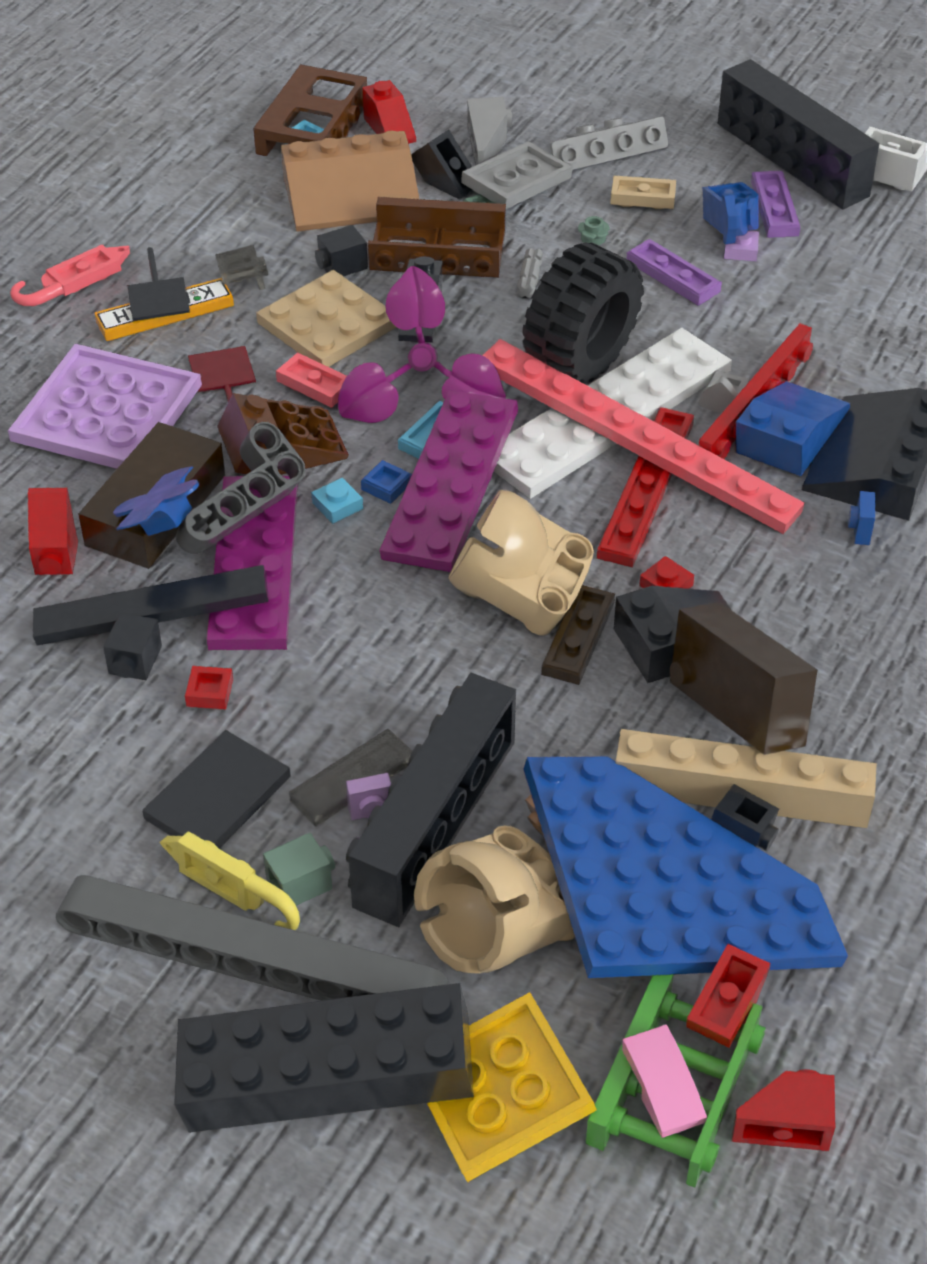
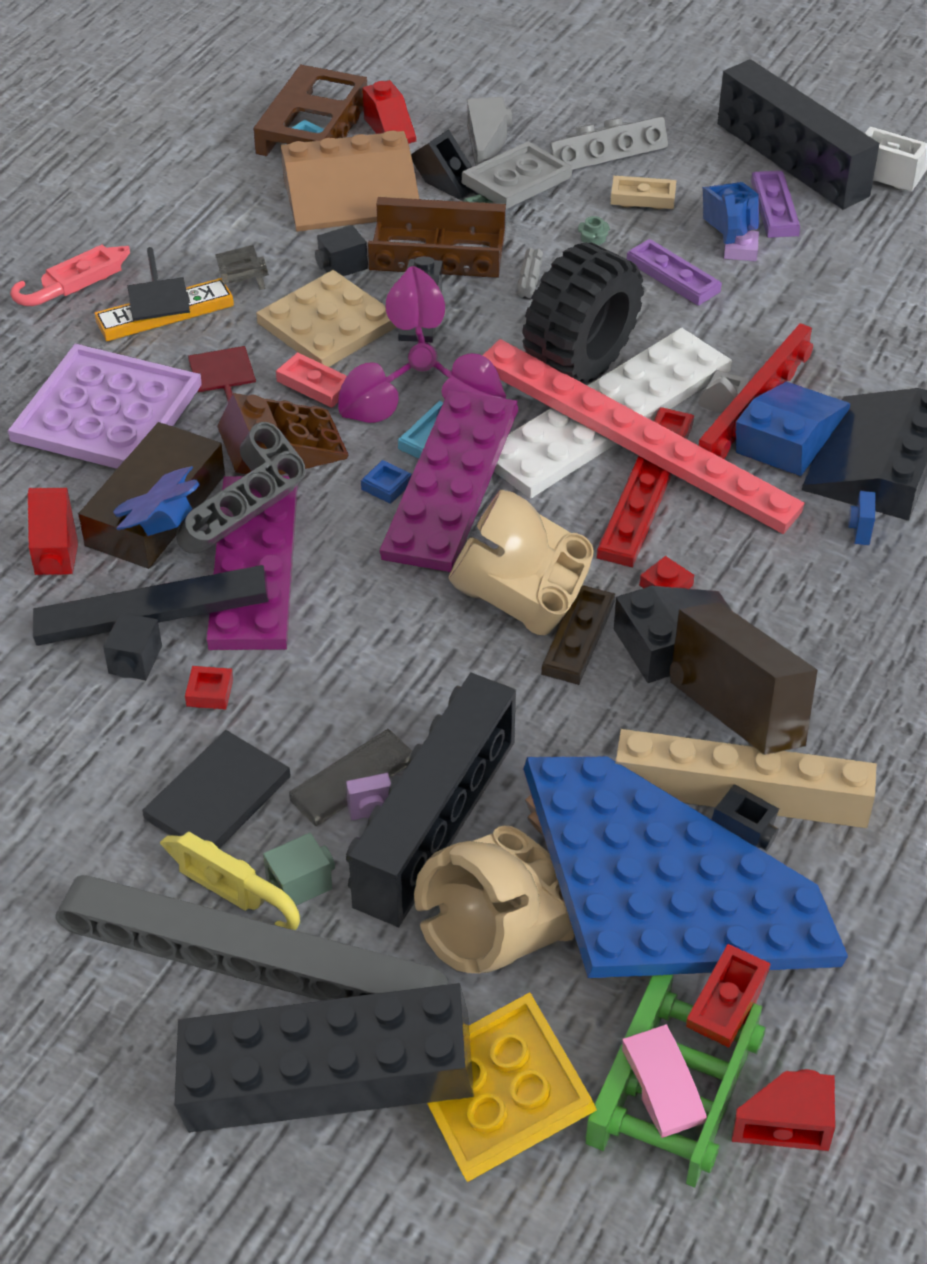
medium azure plate [311,478,363,524] -> none

